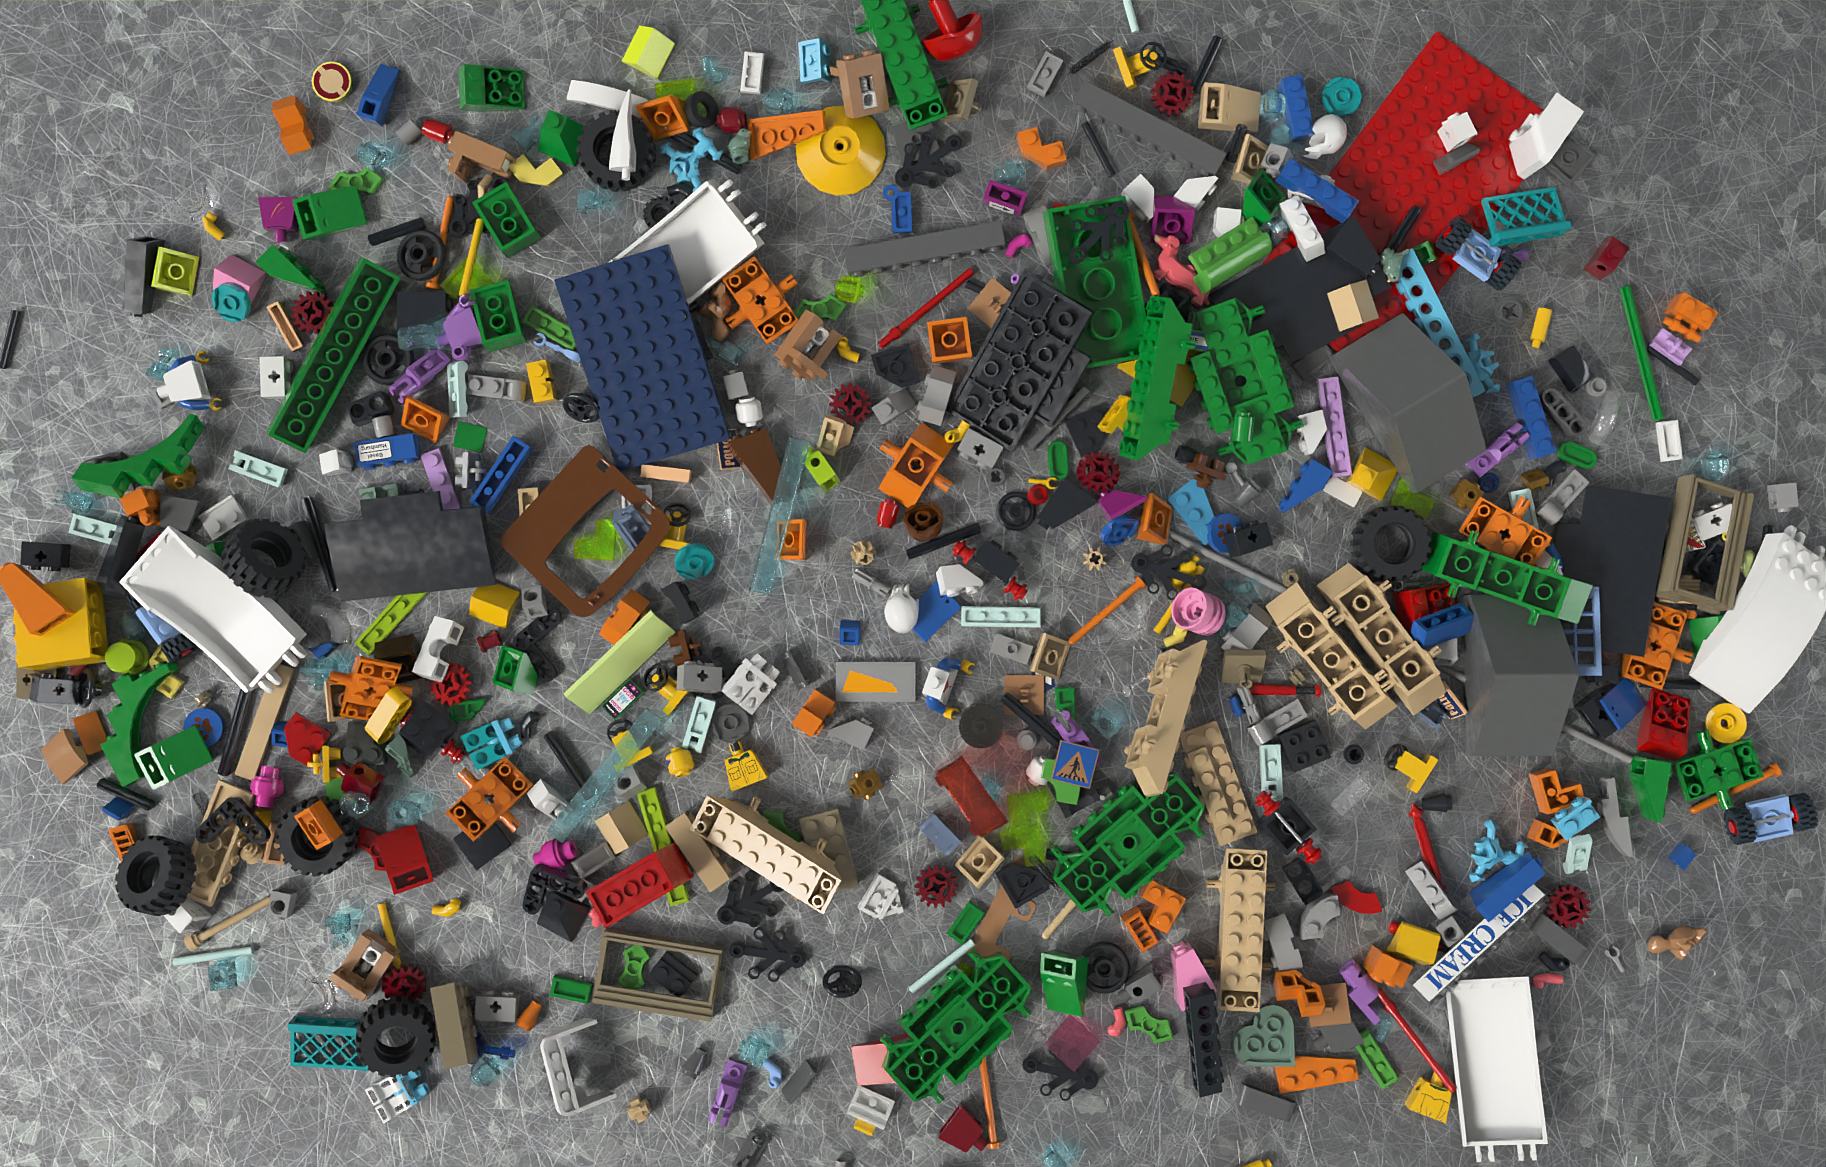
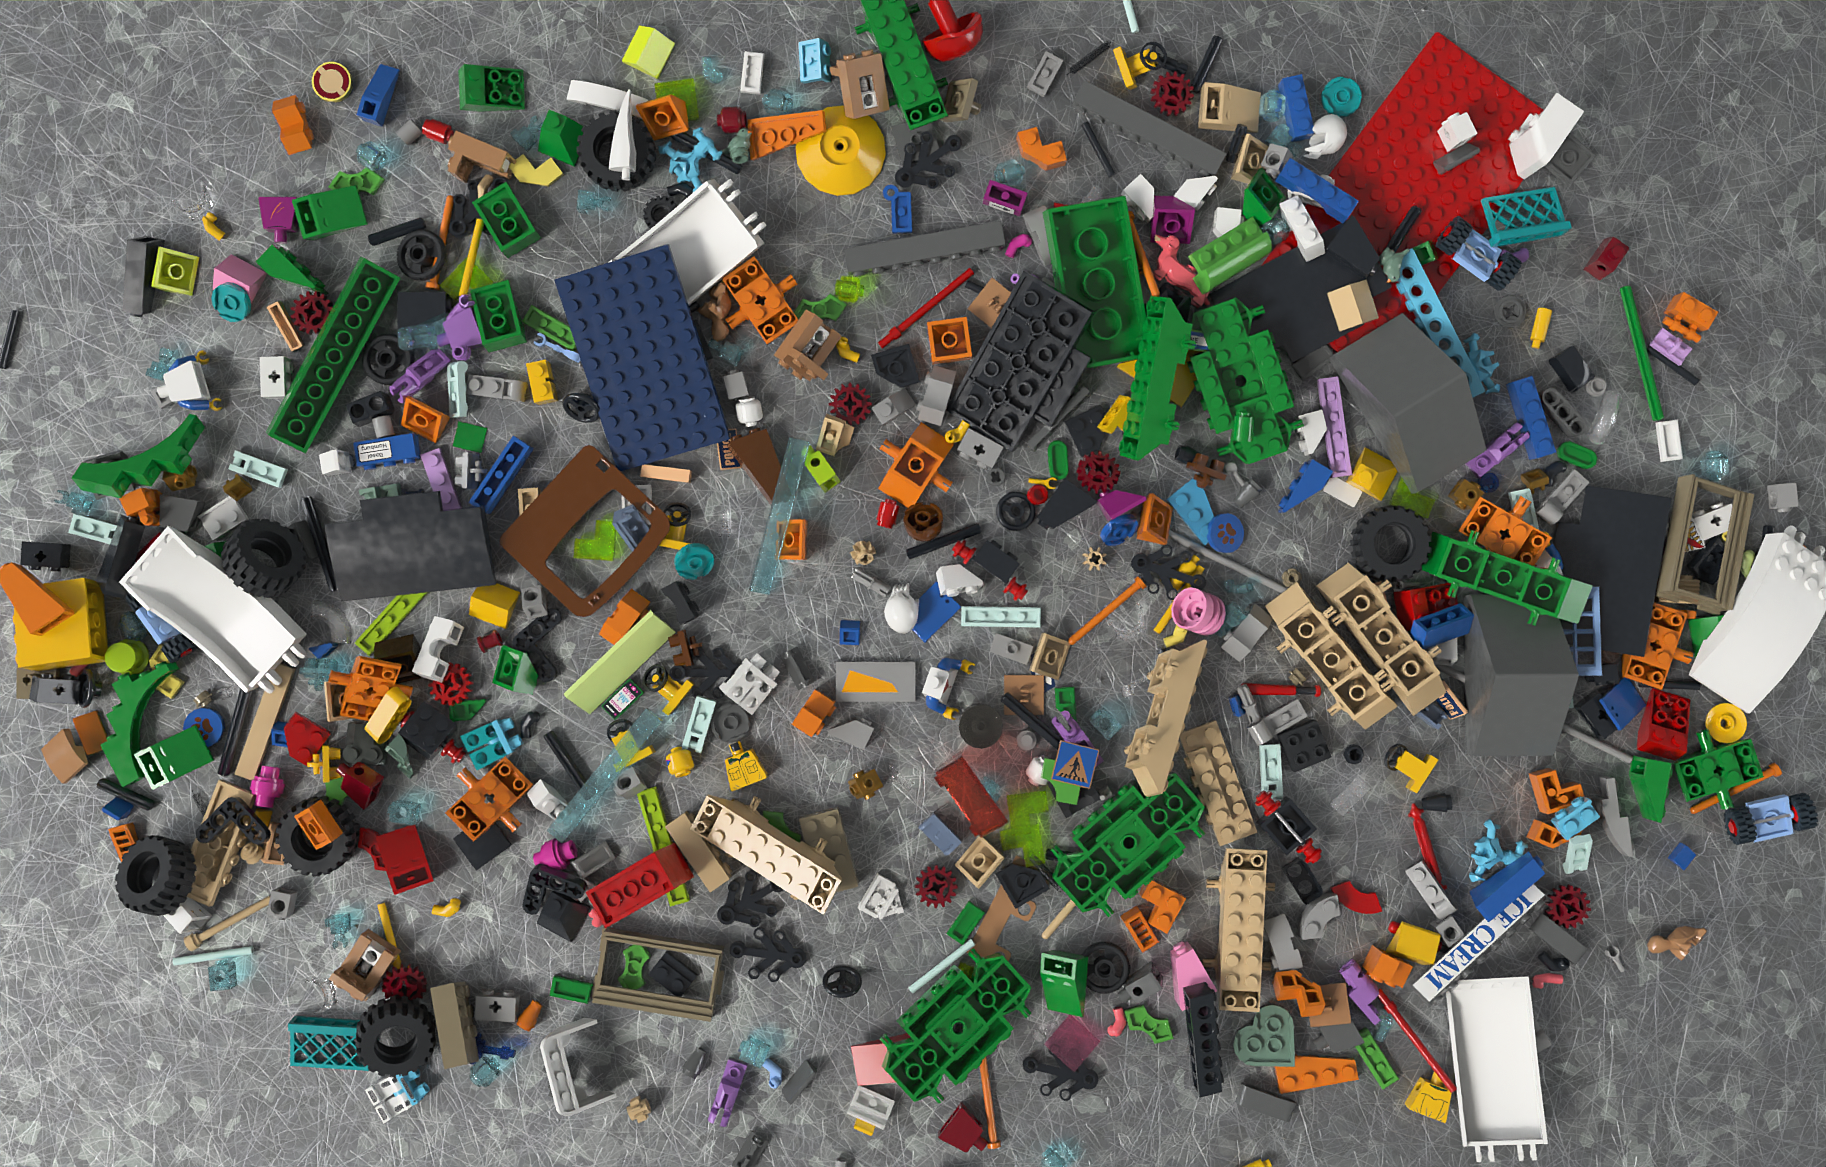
clear light blue head [339,791,370,818] -> none
tan slope [595,800,649,855] -> none
light grey brick [676,661,722,693] -> none
black tyre [685,91,719,128] -> none
black plant [1068,201,1129,264] -> none
dark tan tile [1220,650,1266,688] -> none
black brick [1223,520,1273,557] -> none
none -> pearl gold tile [222,474,253,501]

